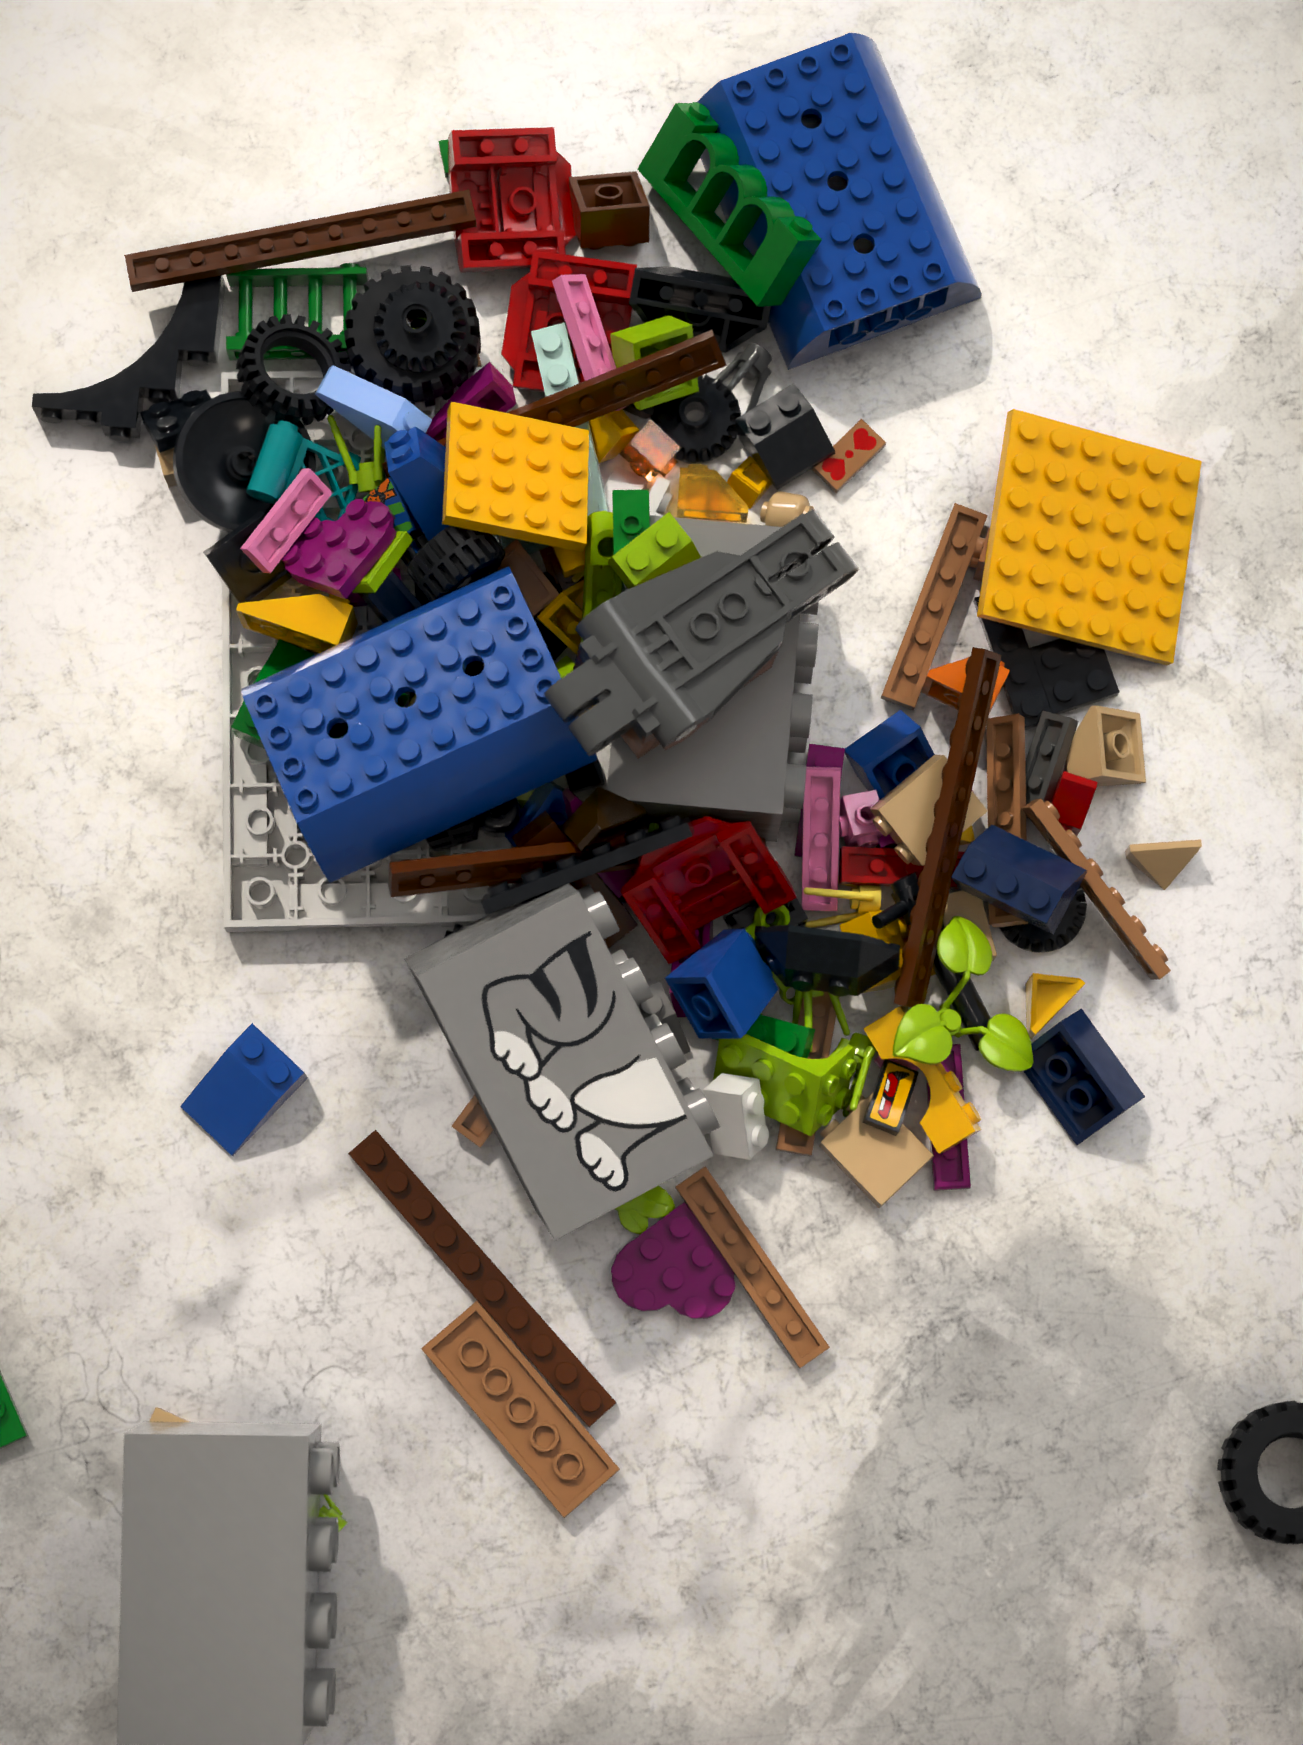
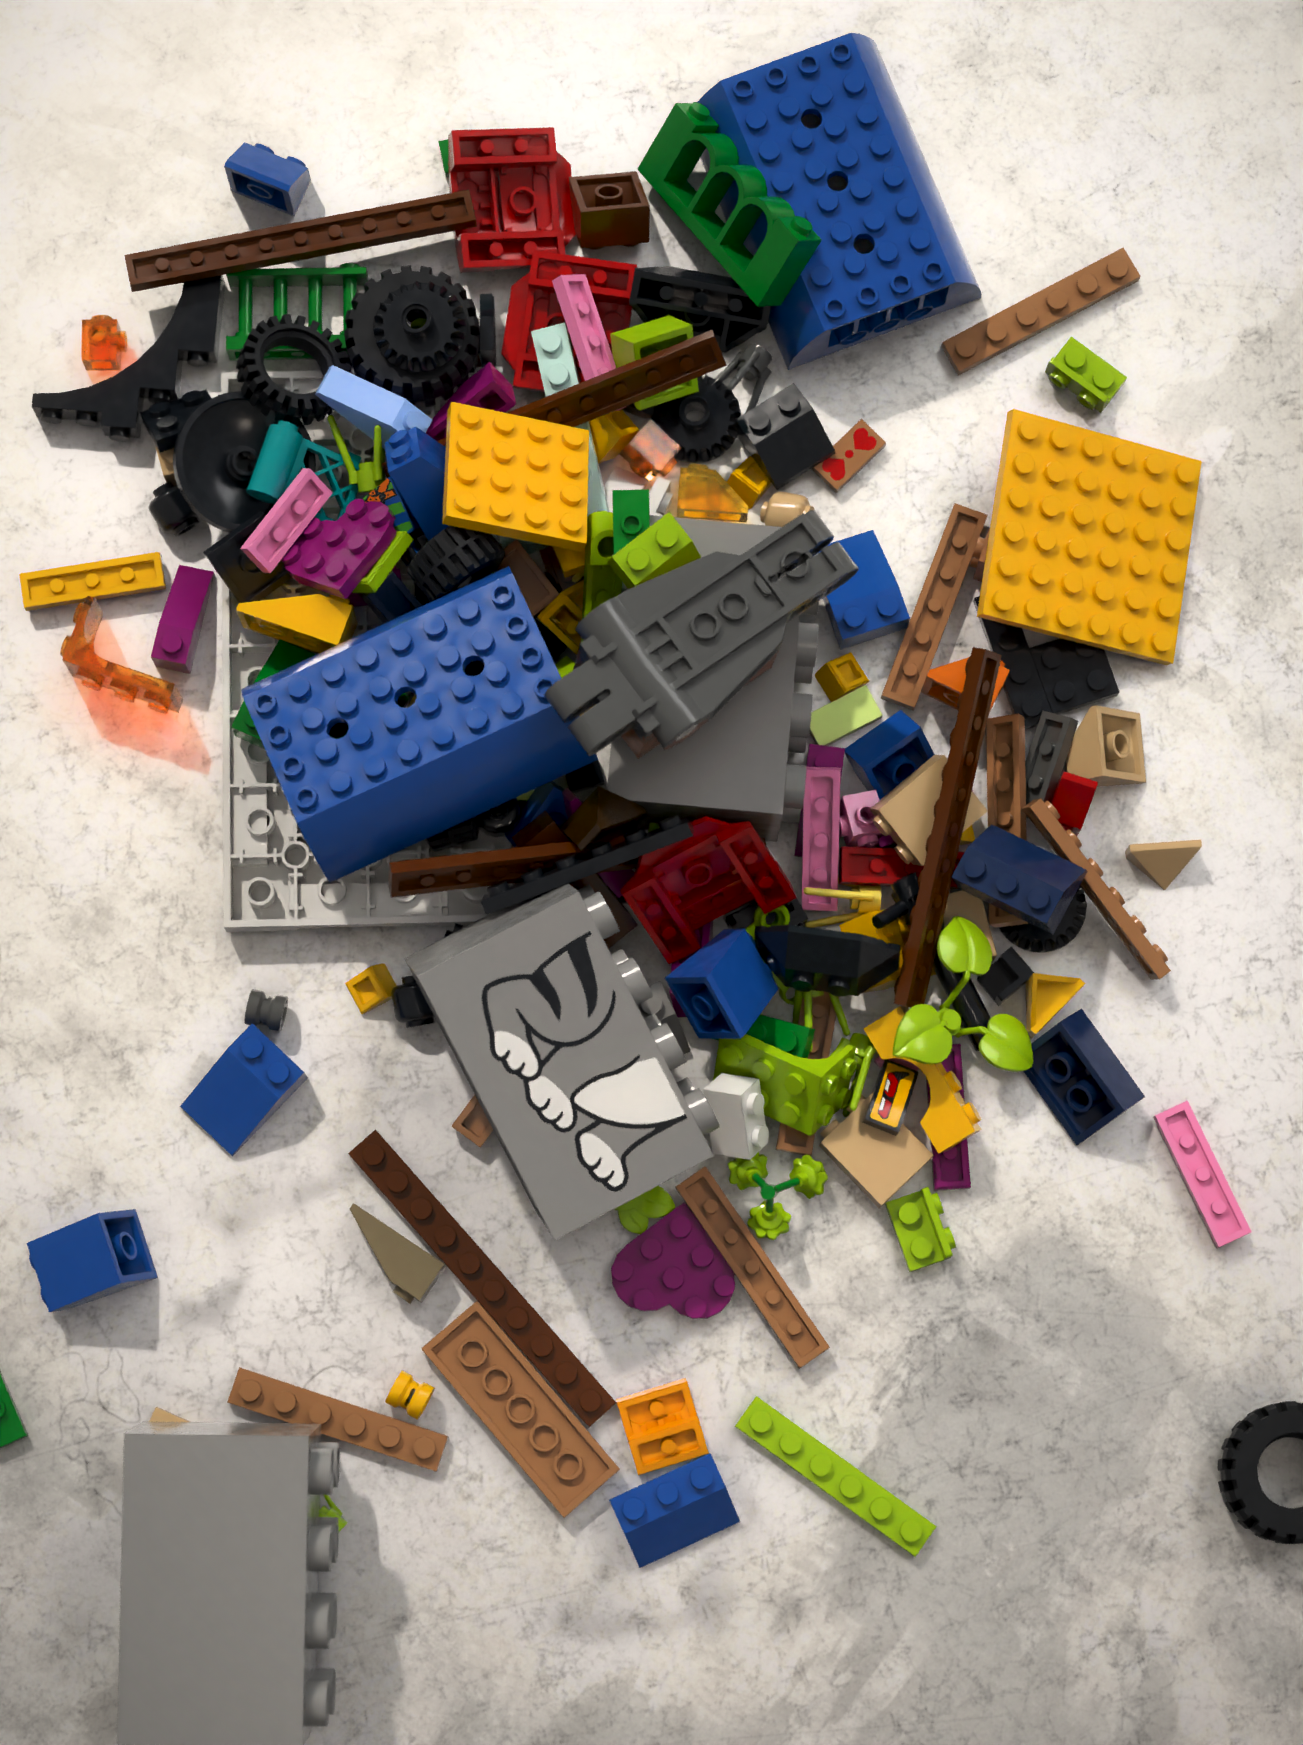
none -> yellow plate [19,552,166,611]
none -> blue slope [27,1209,158,1312]
none -> clear orange bracket [60,596,183,714]
none -> clear orange brick [81,315,128,371]
none -> black head [148,482,199,537]
none -> magenta slope [151,565,214,674]
none -> blue slope [224,142,311,216]
none -> medium nougat plate [228,1367,449,1472]
none -> dark grey wheel [244,989,288,1032]
none -> yellow slope [345,963,397,1014]
none -> dark tan slope [350,1203,446,1304]
none -> yellow wheel [385,1370,435,1420]
none -> black head [391,975,435,1028]
none -> black tile [479,294,497,367]
none -> blue slope [609,1453,740,1568]
none -> light orange slope [616,1378,709,1475]
none -> lime plant [728,1152,828,1240]
none -> lime plate [735,1396,937,1557]
none -> yellowish green tile [809,685,883,746]
none -> yellow slope [815,652,869,702]
none -> blue slope [818,530,910,650]
none -> lime bracket [885,1187,956,1272]
none -> medium nougat plate [941,247,1141,376]
none -> black panel [977,946,1034,1006]
none -> lime bracket [1045,336,1127,413]
none -> bright pink plate [1153,1100,1251,1248]

